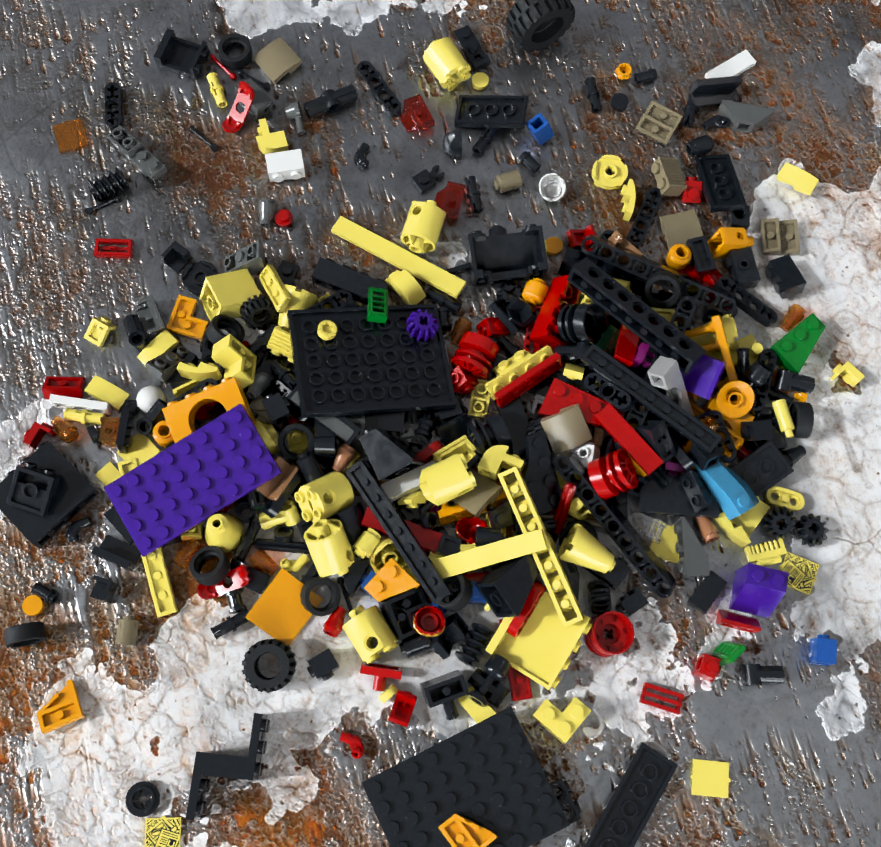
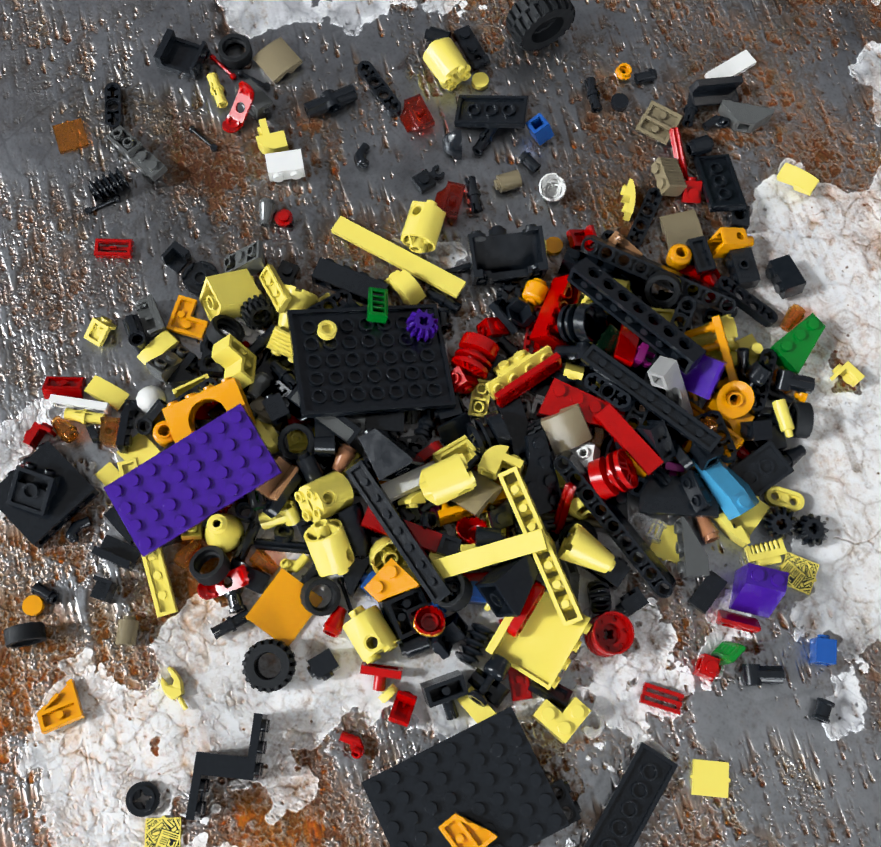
light yellow slope [177,362,222,381] -> none
dark grey bar [285,101,306,135] -> none
light yellow brick [353,528,381,559] -> none
clear orange cone [450,317,472,346] -> none
light yellow plate [592,155,628,190] -> none
dark tan slope [760,218,800,256] -> none
none -> light yellow hand [161,666,188,710]
none -> black brick [424,26,451,44]
none -> black tile [528,680,573,710]
none -> red axle [669,127,688,179]
none -> black bush [811,698,835,724]

